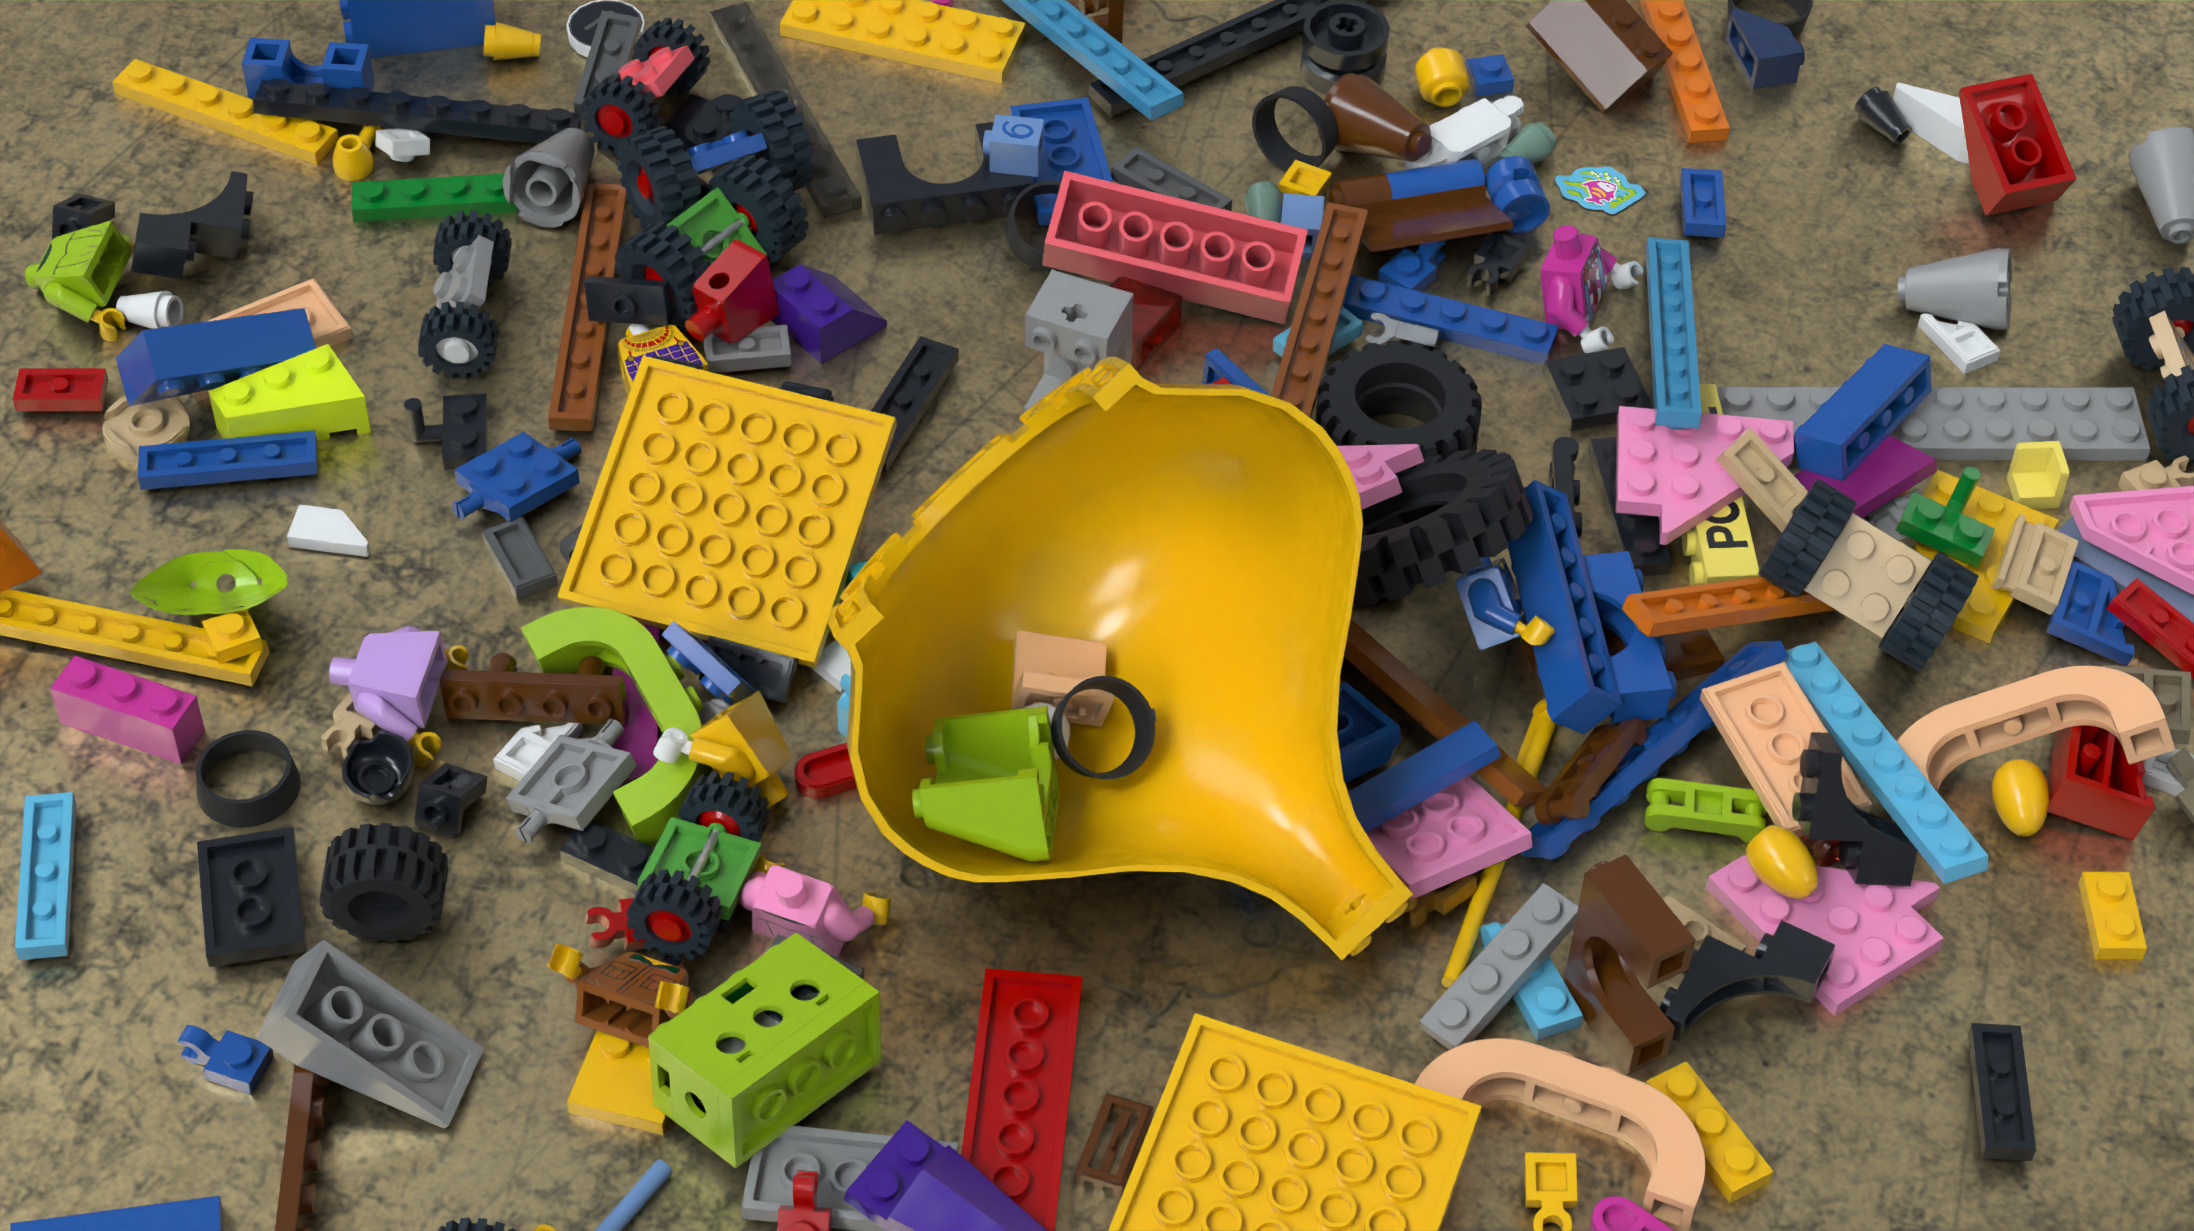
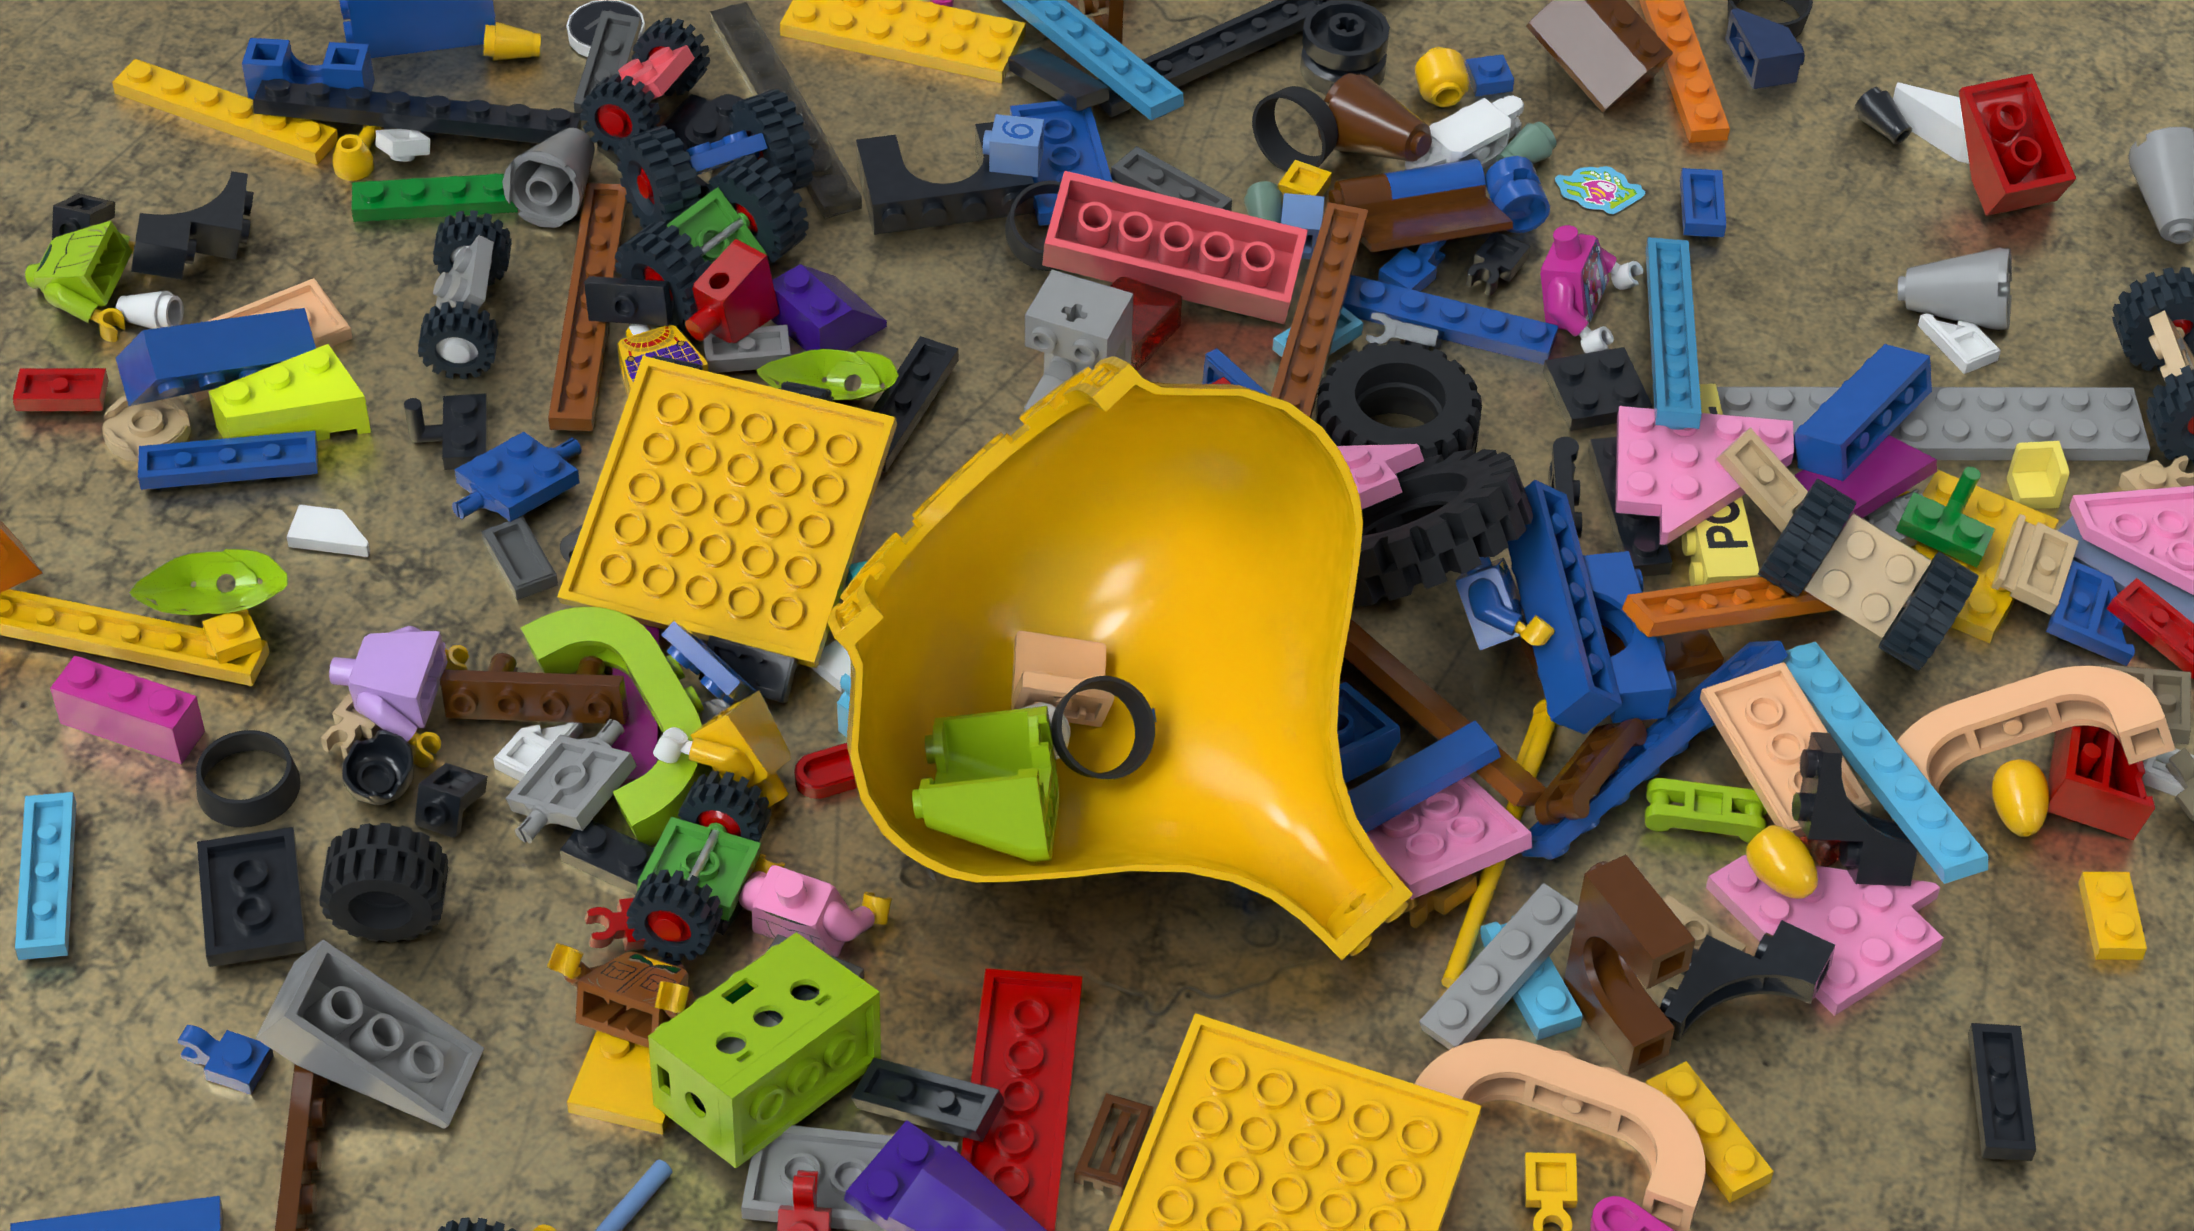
none -> lime piece [757,349,899,401]
none -> black plate [851,1057,1005,1142]
none -> black tile [1008,47,1109,111]

